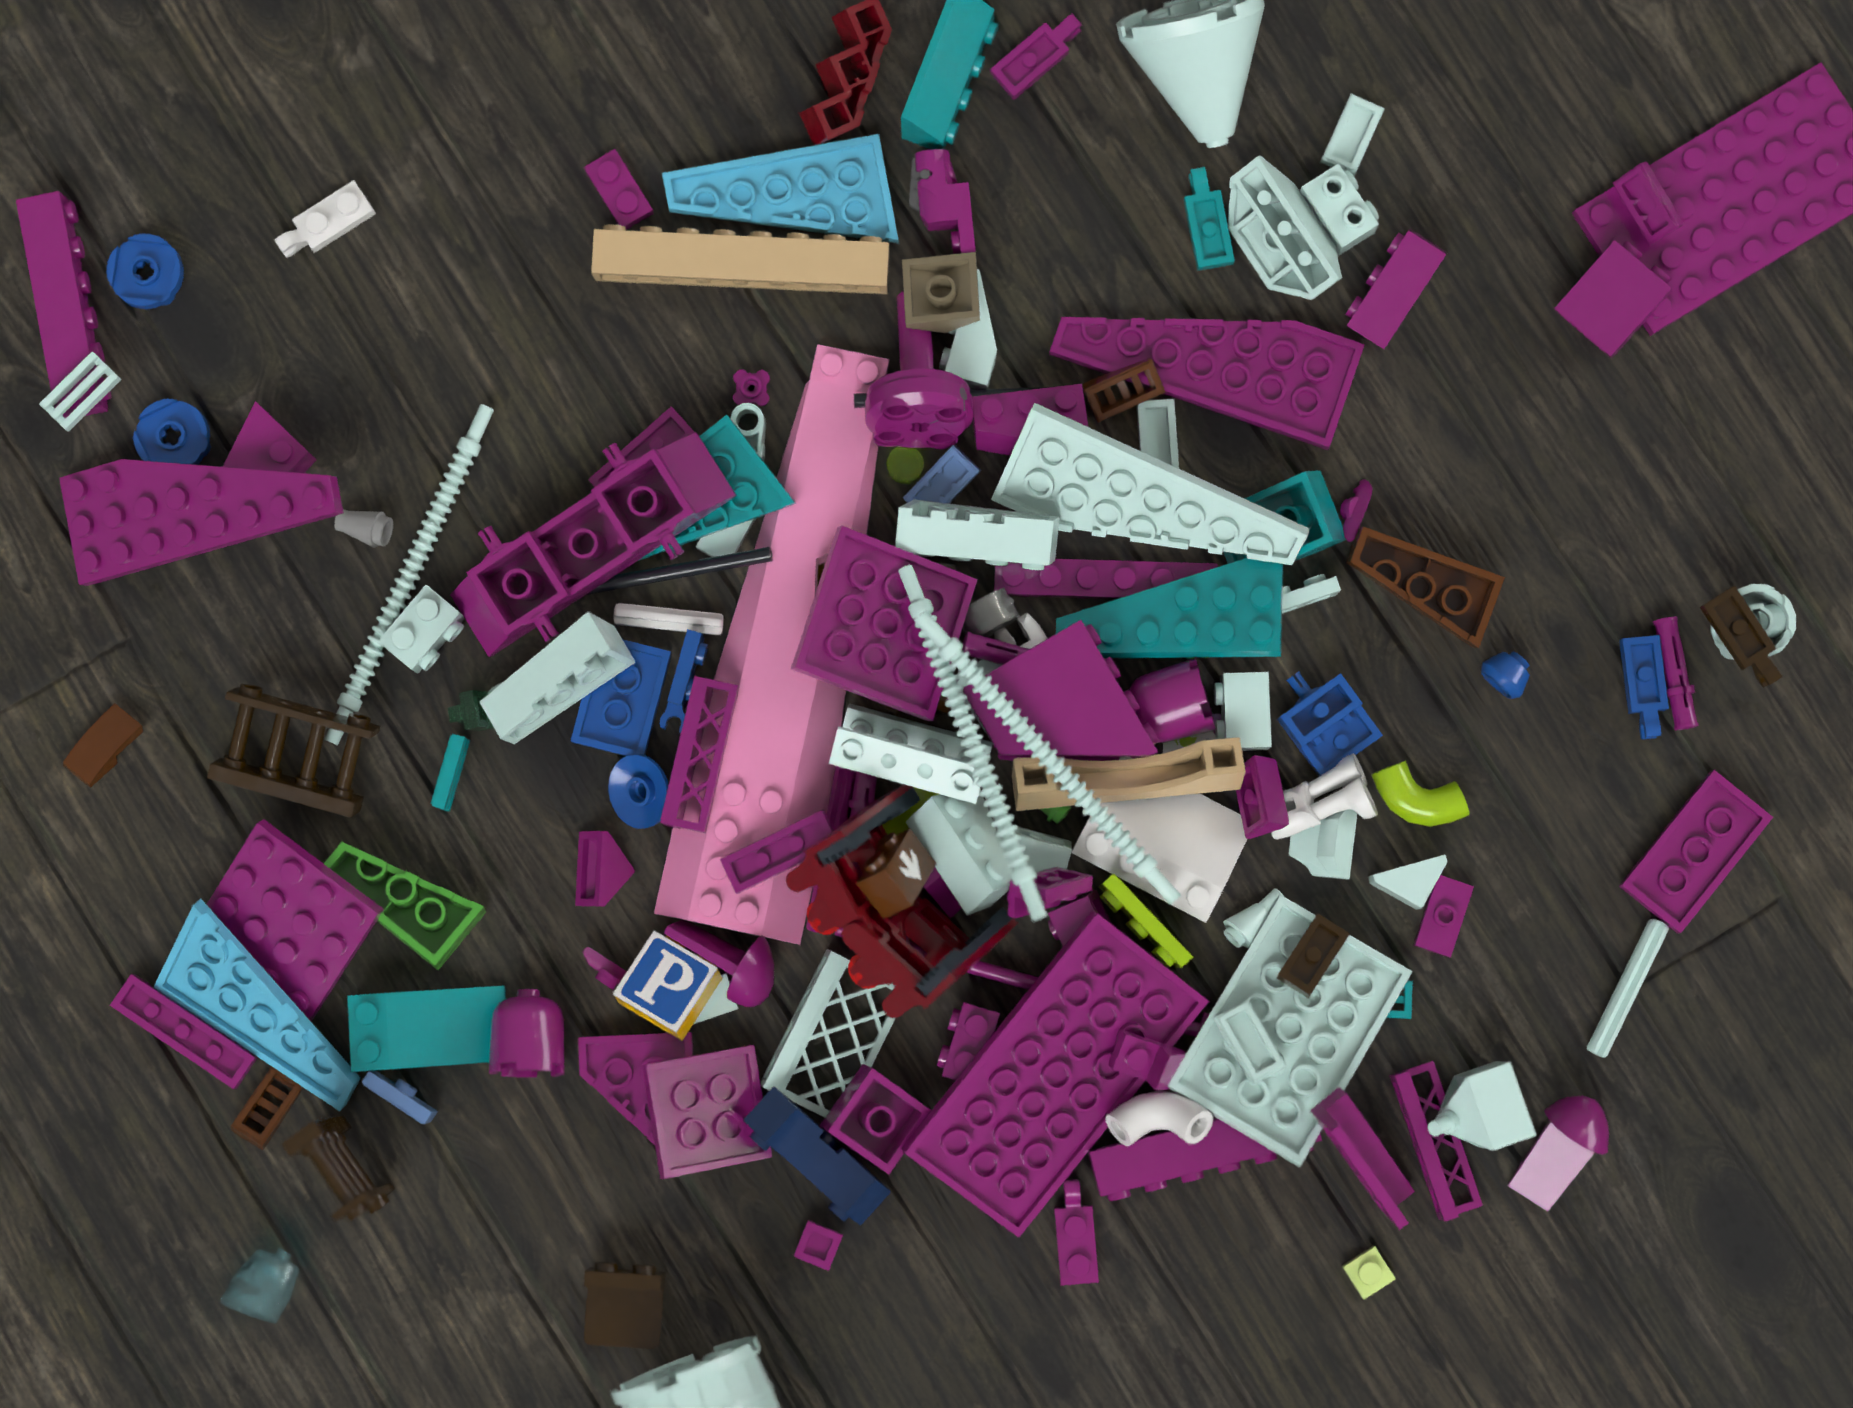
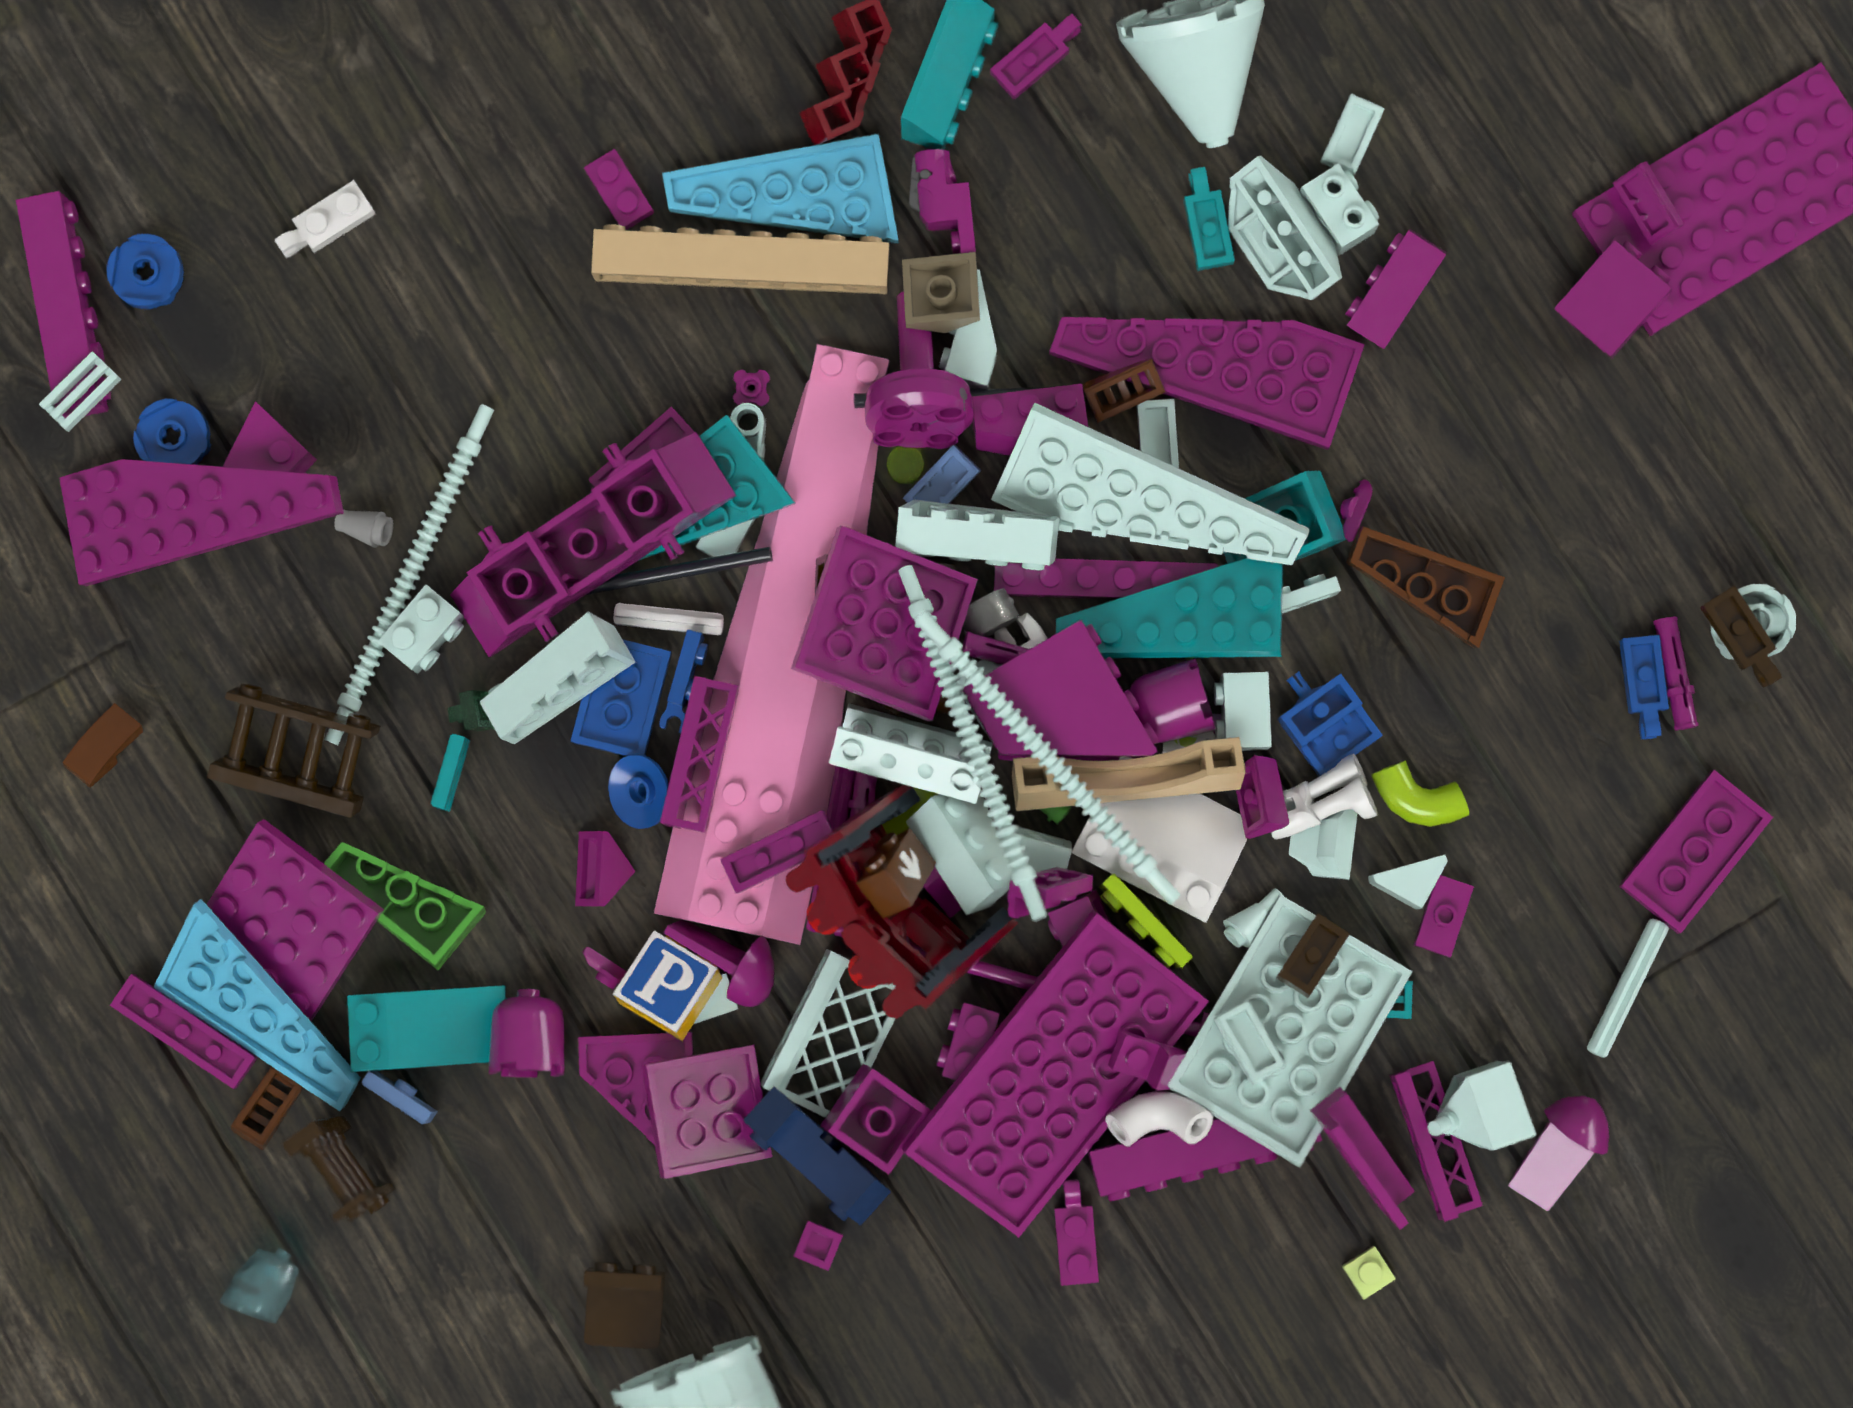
blue cone [1481,651,1530,699] -> none

